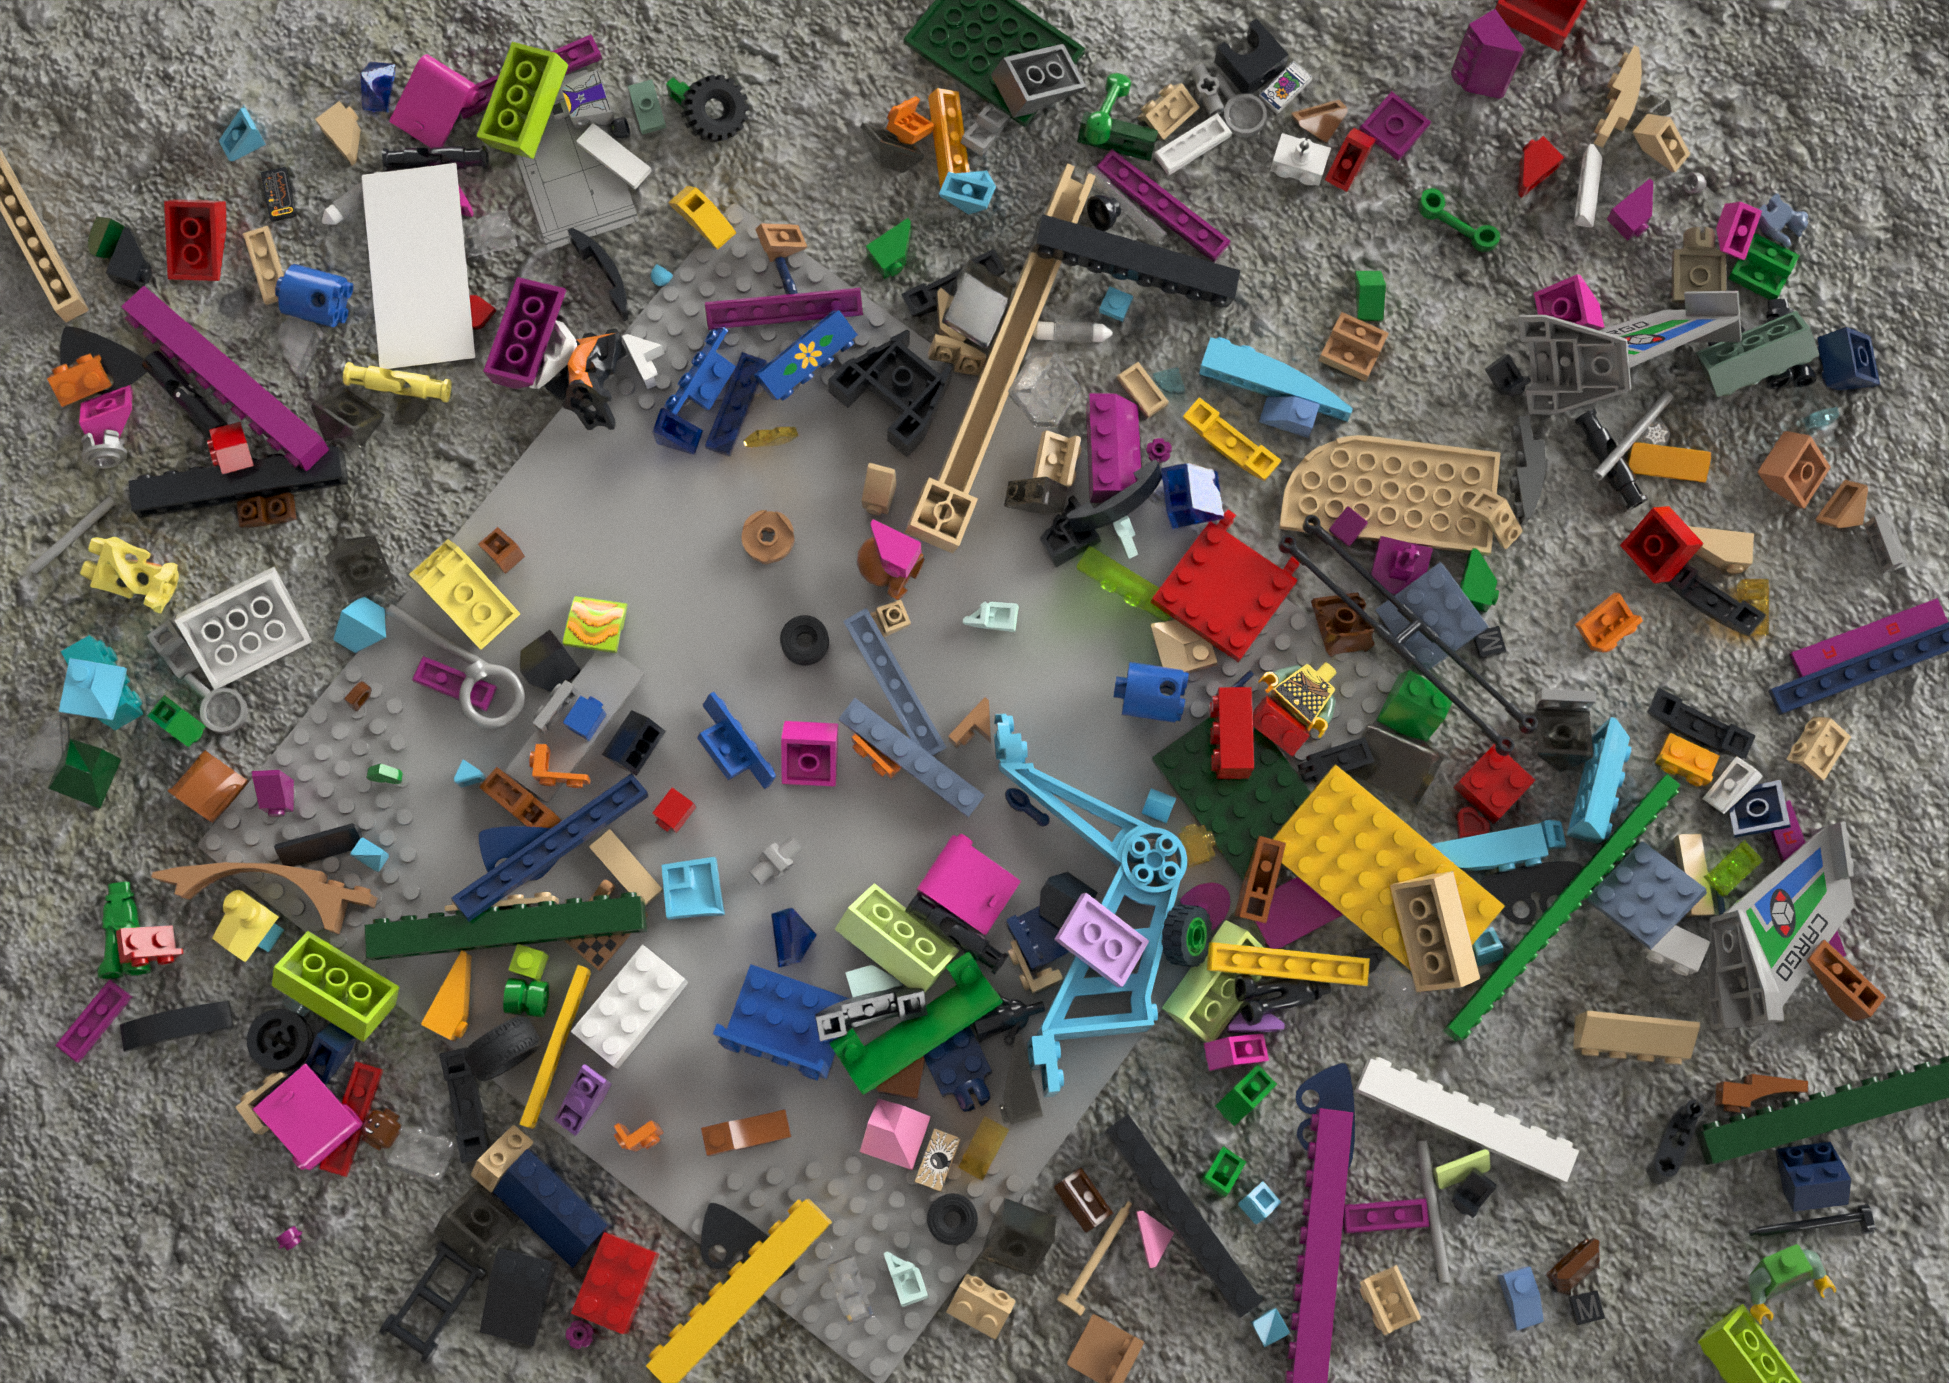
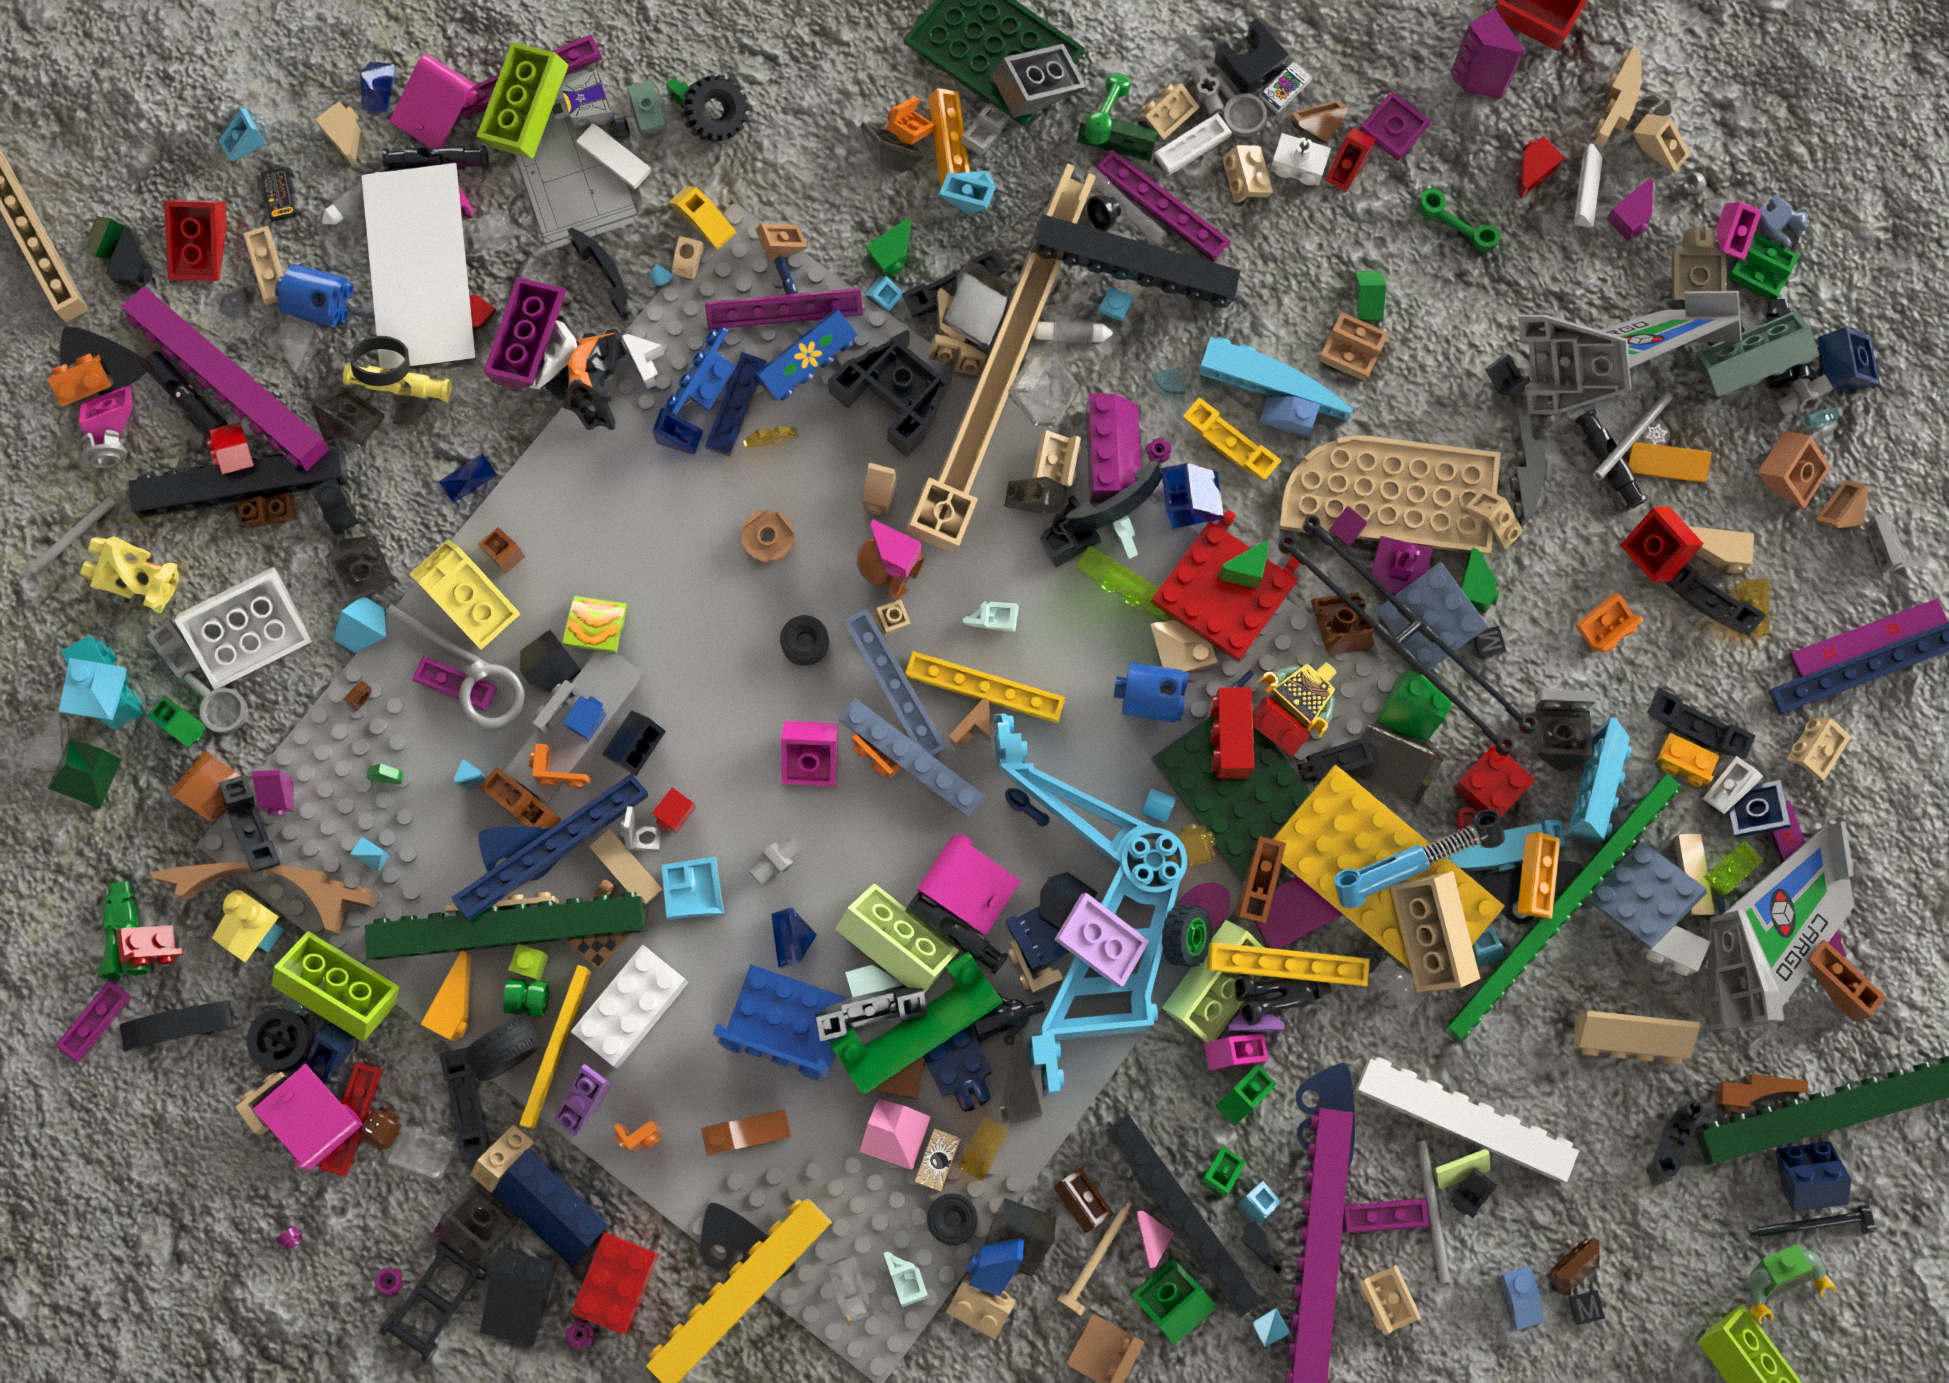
black slope [274,823,363,867] -> none
blue bracket [697,692,776,789] -> none
tan tile [1117,362,1169,419] -> none
dark pink slope [1534,274,1605,330] -> none
none -> black slope [218,775,281,873]
none -> black slope [310,476,359,535]
none -> black tyre [350,336,410,386]
none -> magenta plate [375,1267,403,1296]
none -> clear blue slope [438,453,497,503]
none -> light grey bracket [620,806,662,852]
none -> tan leg [672,236,705,279]
none -> medium azure slope [864,276,903,313]
none -> yellow tile [905,651,1066,724]
none -> blue slope [967,1238,1024,1296]
none -> green slope [1131,1258,1217,1345]
none -> green slope [1218,540,1269,588]
none -> tan bracket [1222,145,1273,203]
none -> black slope [1239,1221,1283,1275]
none -> piece [1334,809,1505,908]
none -> light orange slope [1517,832,1560,919]
none -> light grey axle [1777,374,1833,416]

